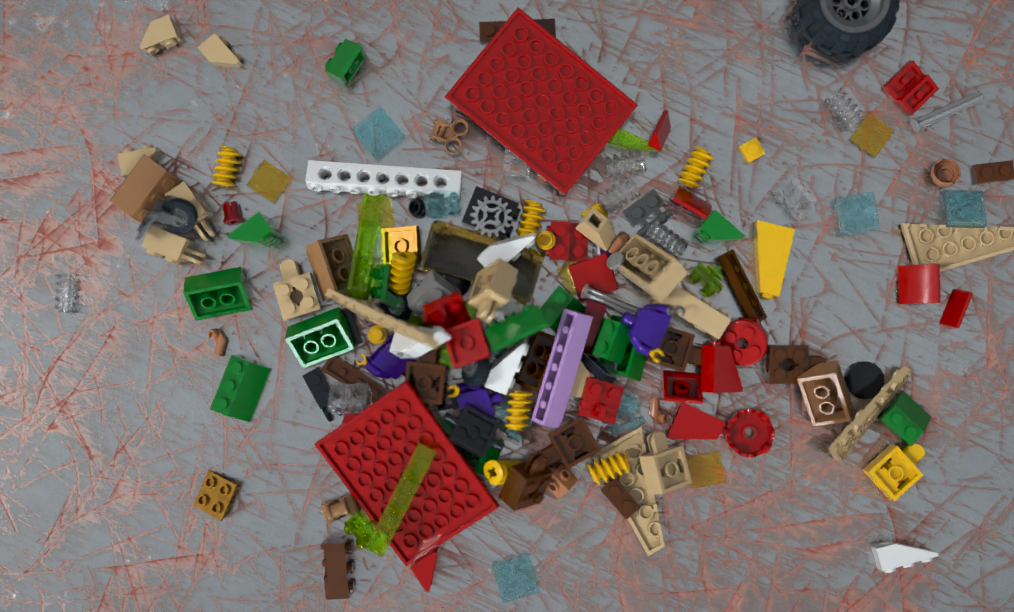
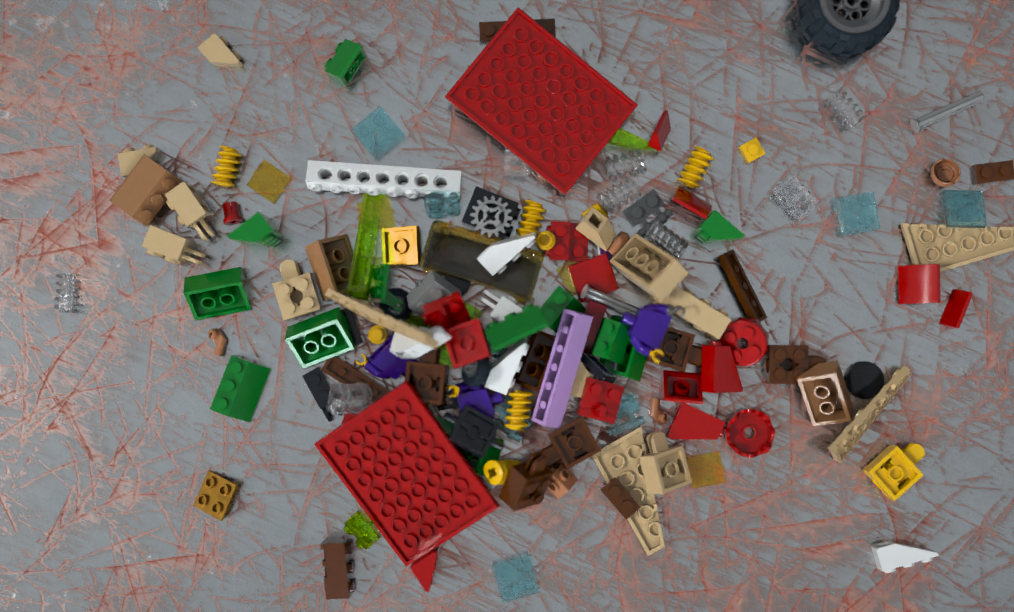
plate [135,194,198,241] -> none
tan slope [140,15,182,54] -> none
medium nougat piece [320,493,361,524] -> none
clear neon green slope [365,443,436,558] -> none
yellow piece [387,251,417,295] -> none
black plate [408,198,426,217] -> none
medium nougat piece [428,119,469,157] -> none
tan brick [467,258,518,323] -> none
yellow piece [587,449,630,485] -> none
light grey piece [606,252,625,270] -> none
clear neon green hips [689,261,724,297] -> none
yellow slope [753,220,795,300] -> none
clear yellow piece [849,113,895,158] -> none
green slope [877,390,931,446] -> none
red slope [883,60,939,115] -> none

